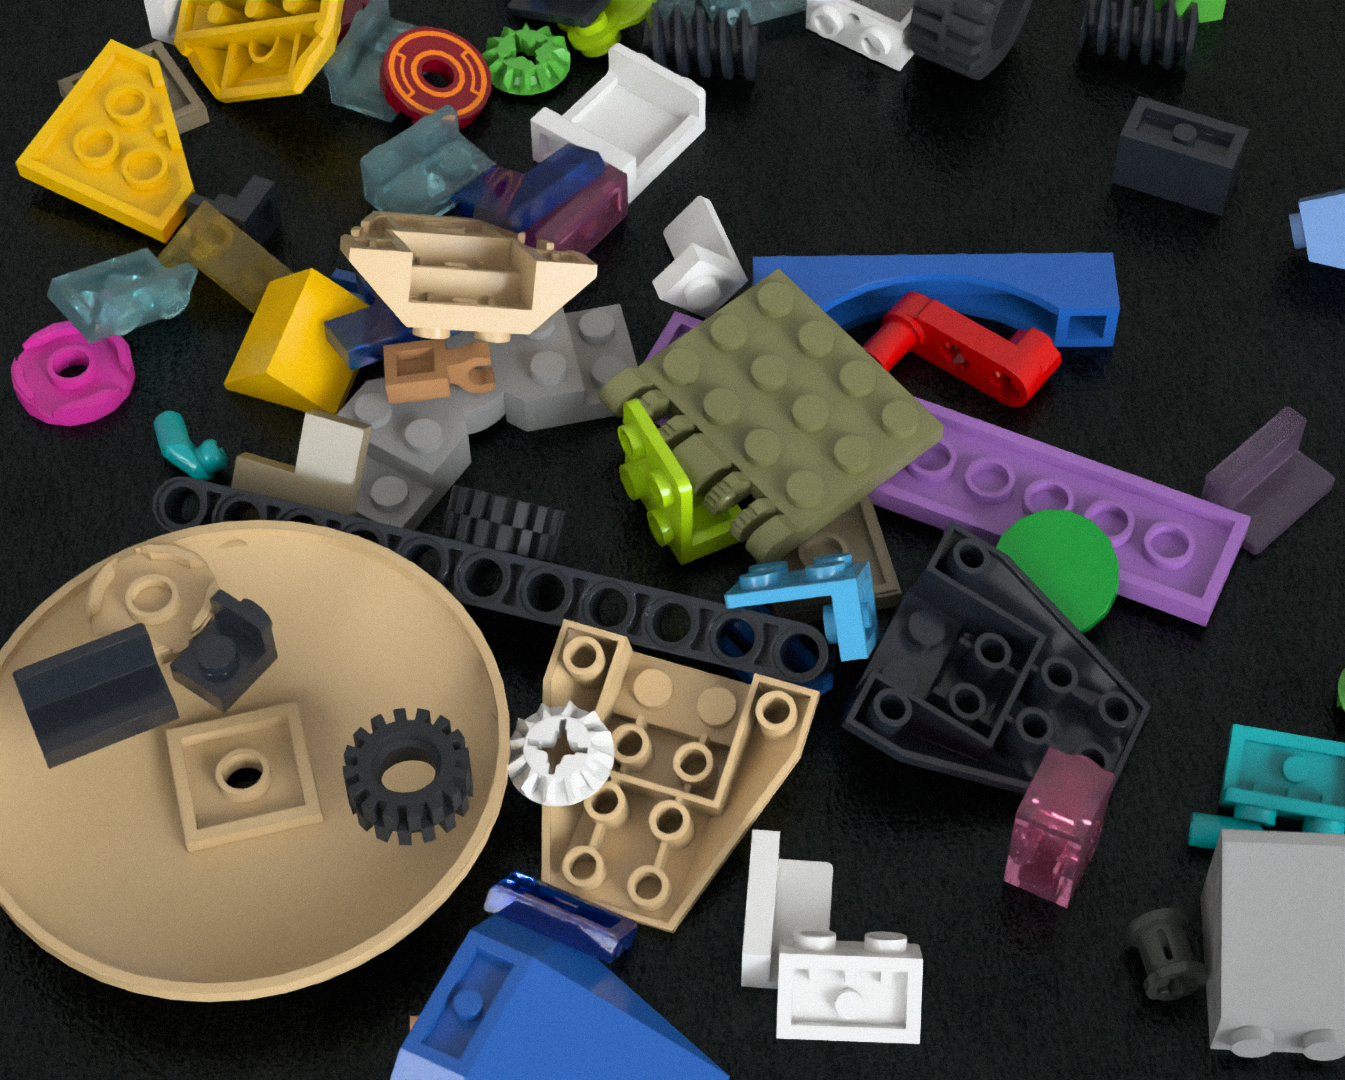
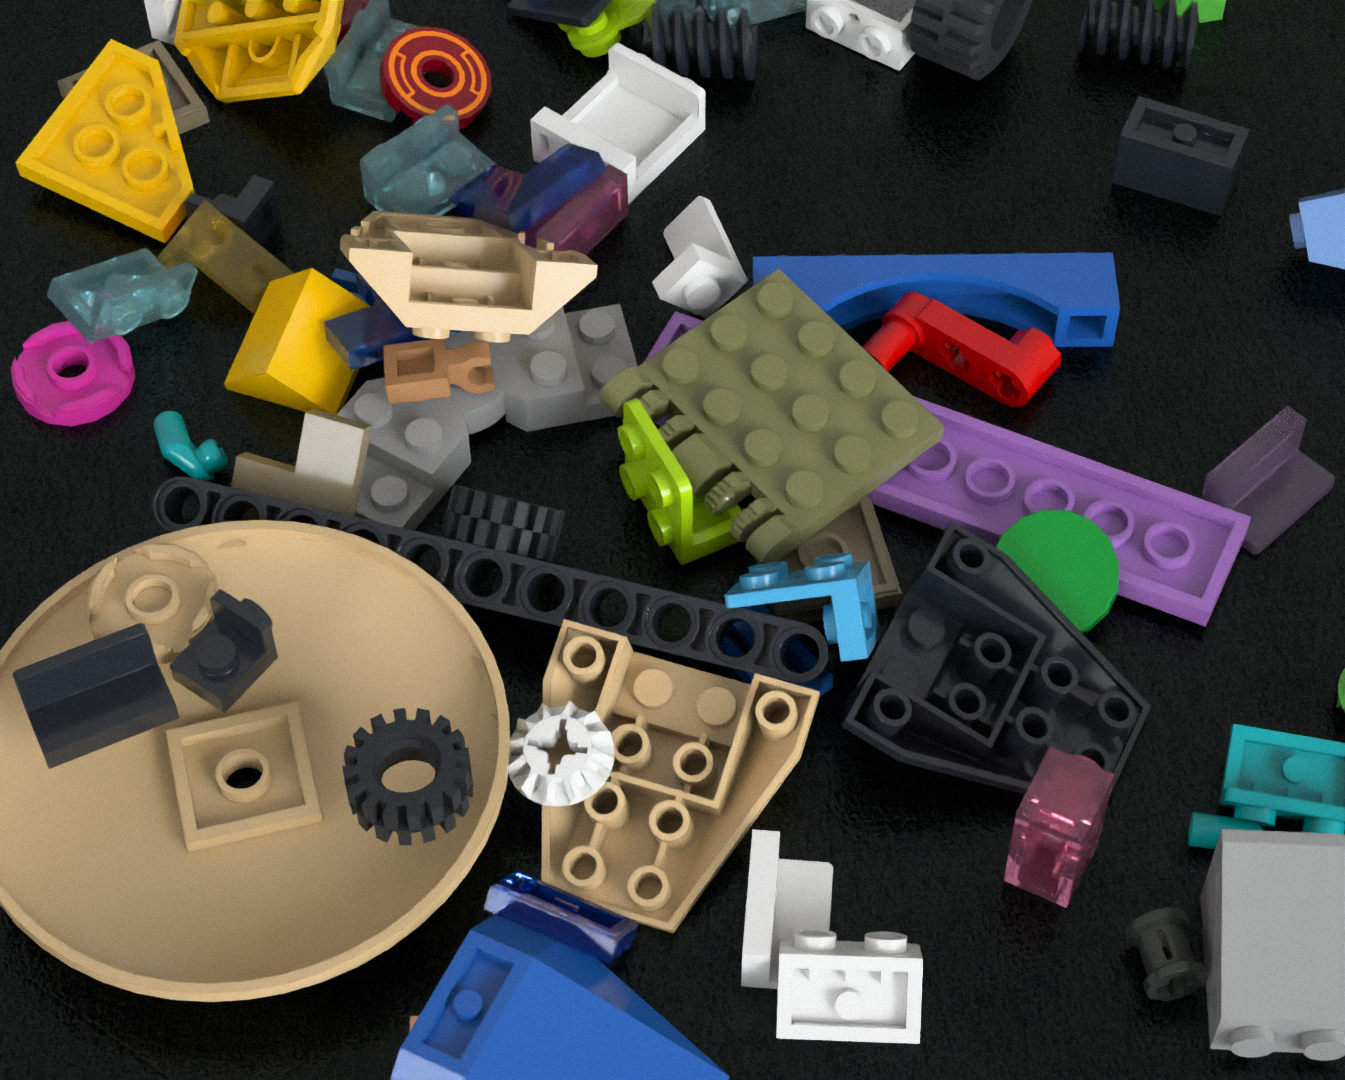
bright green gear [482,22,571,95] -> none

